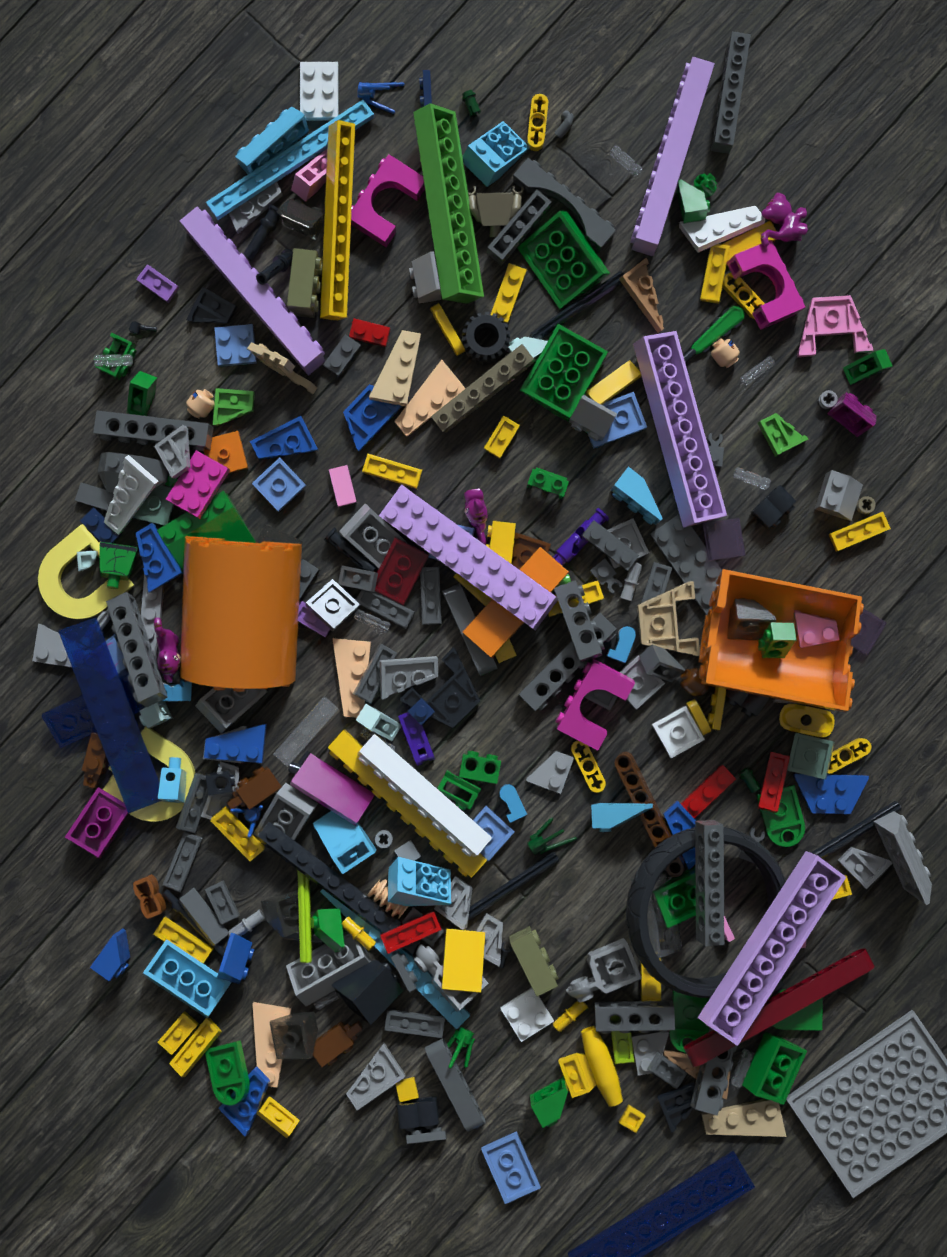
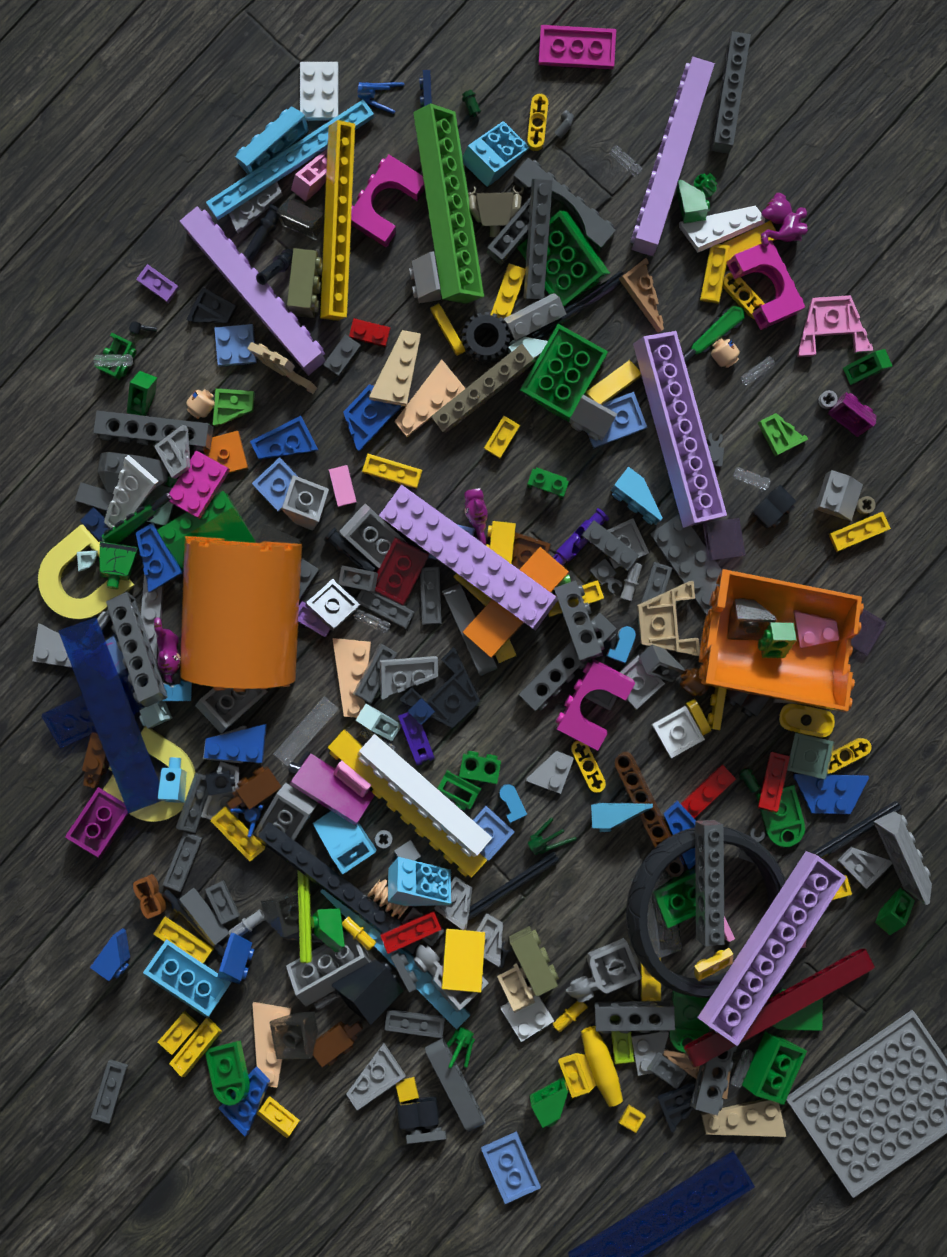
none -> dark grey plate [91,1059,128,1124]
none -> green sword [102,493,172,545]
none -> light grey slope [282,475,329,530]
none -> bright pink tile [333,760,371,798]
none -> tan bracket [497,963,535,1013]
none -> light grey brick [504,293,567,341]
none -> dark grey plate [523,179,553,299]
none -> dark pink plate [539,25,616,69]
none -> yellow plate [694,948,733,981]
none -> green slope [875,888,915,935]

